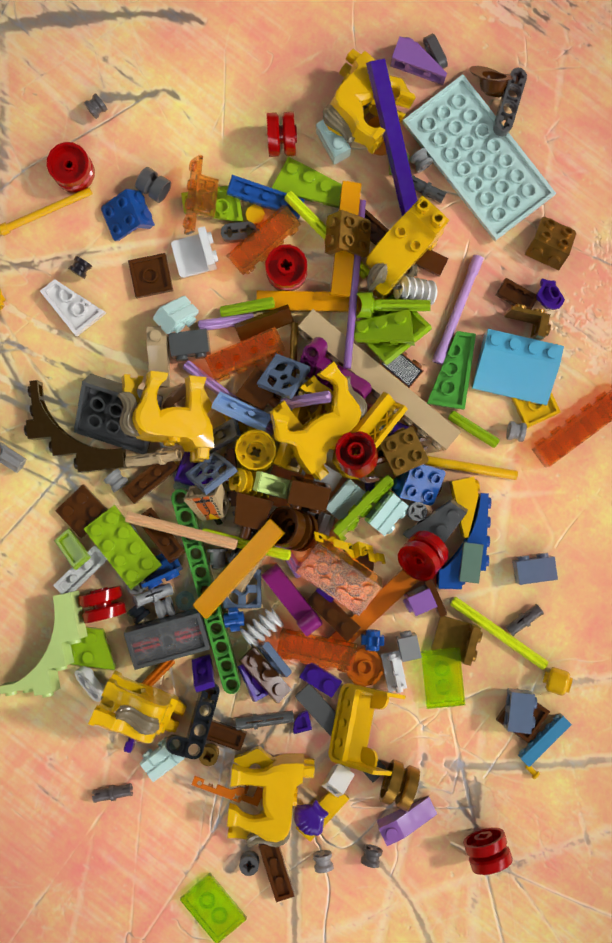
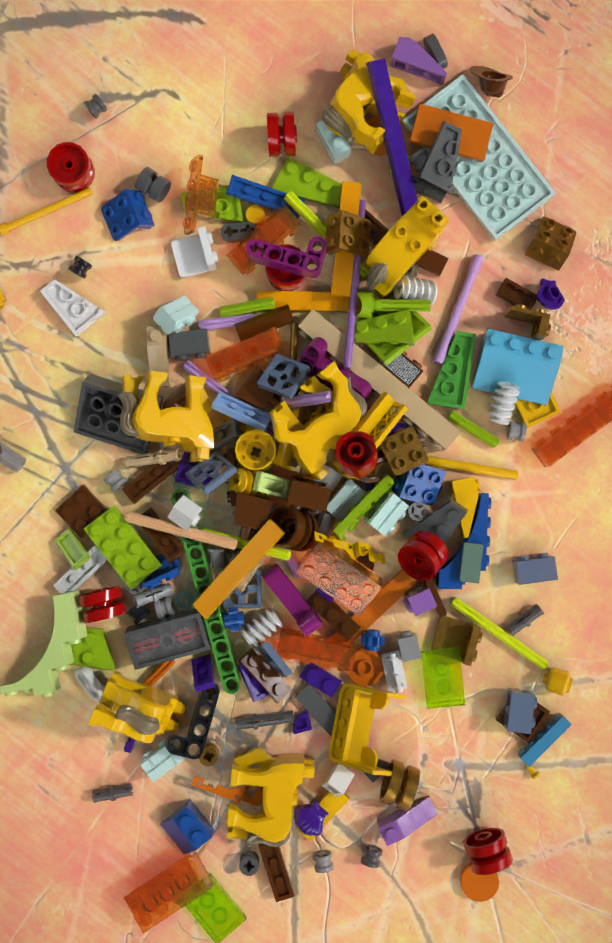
dark brown arch [24,380,128,473] -> none
reddish brown tile [128,253,174,299] -> none
tan torso [183,484,230,525] -> none
reddish brown tile [207,719,247,751] -> none
dark grey beam [493,67,527,137] -> none
none -> clear orange brick [124,850,214,934]
none -> blue slope [160,799,214,854]
none -> white brick [167,495,202,531]
none -> magenta beam [246,236,327,278]
none -> orange tile [409,104,494,162]
none -> dark grey wing [418,121,462,194]
none -> orange tile [460,864,499,902]
none -> white piece [487,382,520,425]

